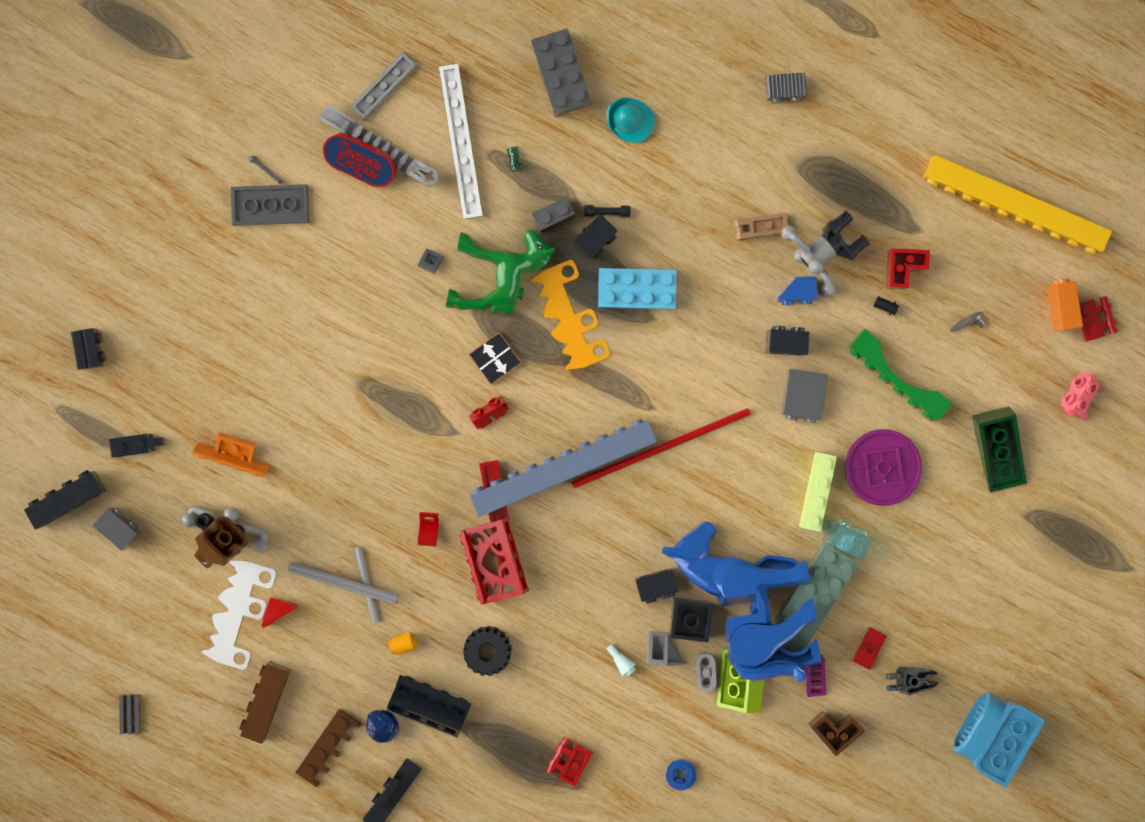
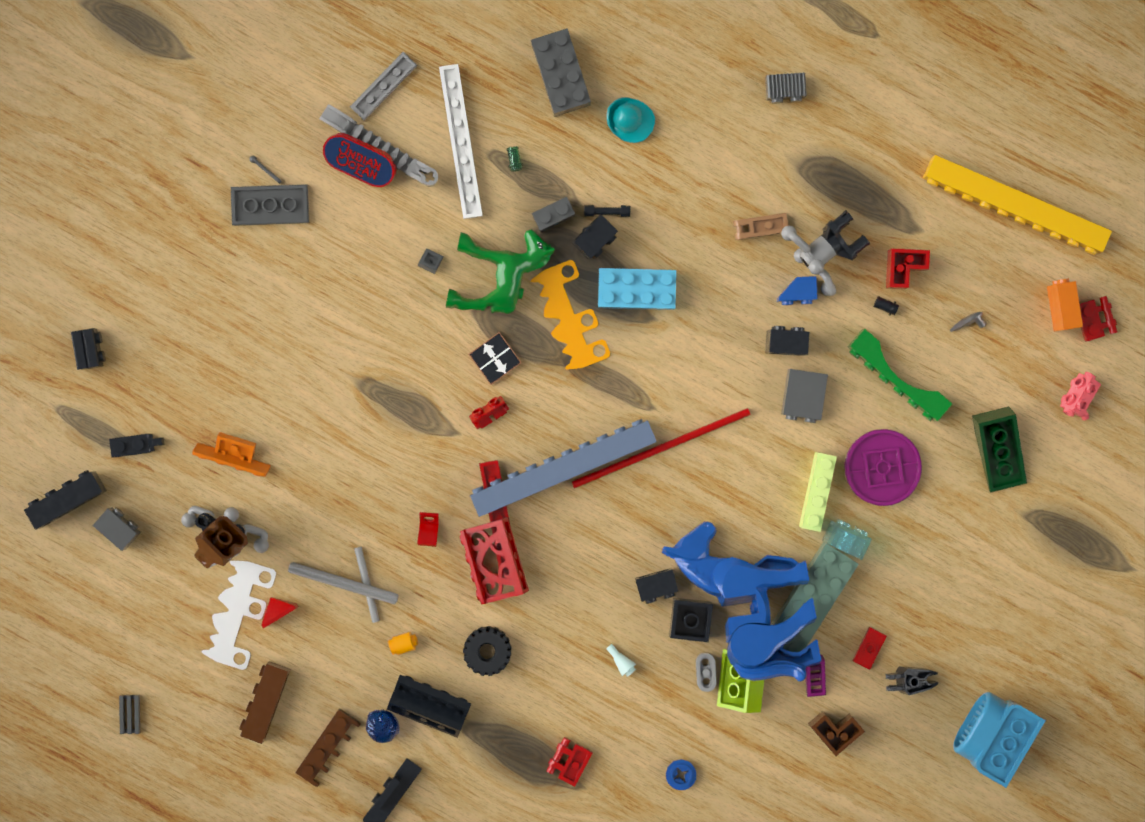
light grey slope [647,631,684,666] -> none

